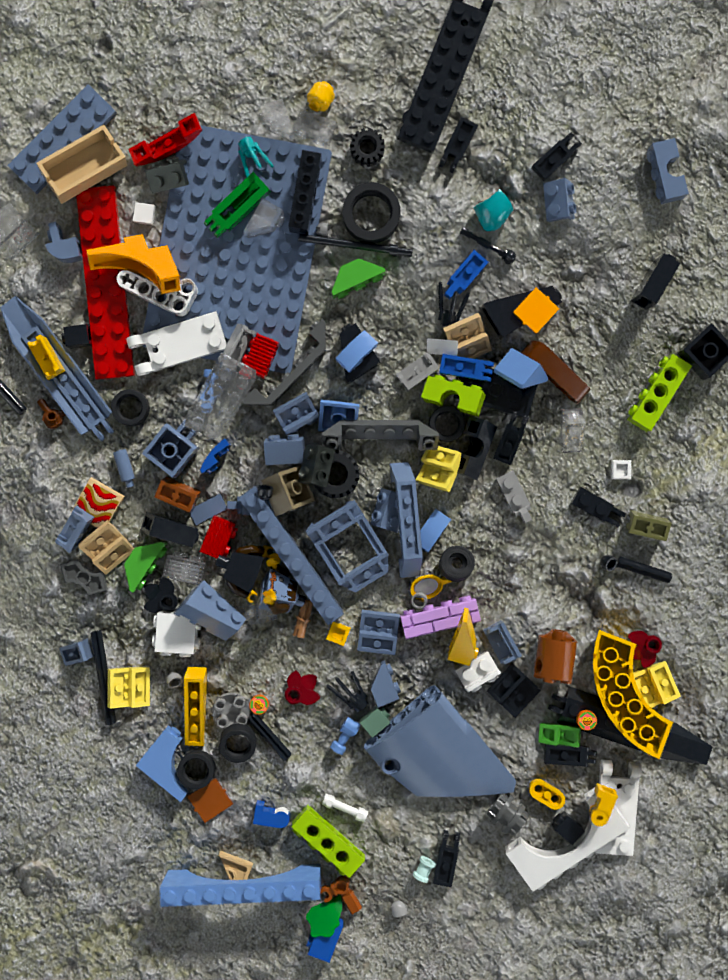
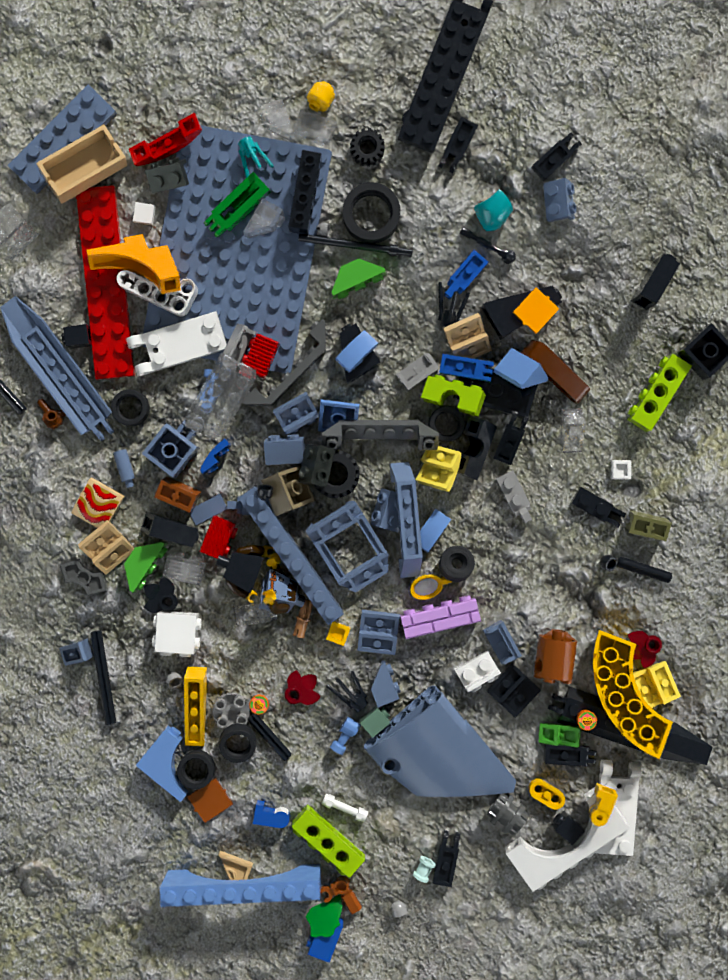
yellow hinge [27,335,65,380] -> none
sand blue brick [45,222,83,263] -> none
sand blue hinge [55,506,94,553] -> none
light yellow slope [107,667,150,709] -> none
sand blue wedge [174,580,246,641] -> none
light grey hinge [411,592,427,609] -> none
white sticker [427,338,458,356] -> none
yellow slope [448,608,478,666] -> none
sand blue arch [647,138,689,204] -> none

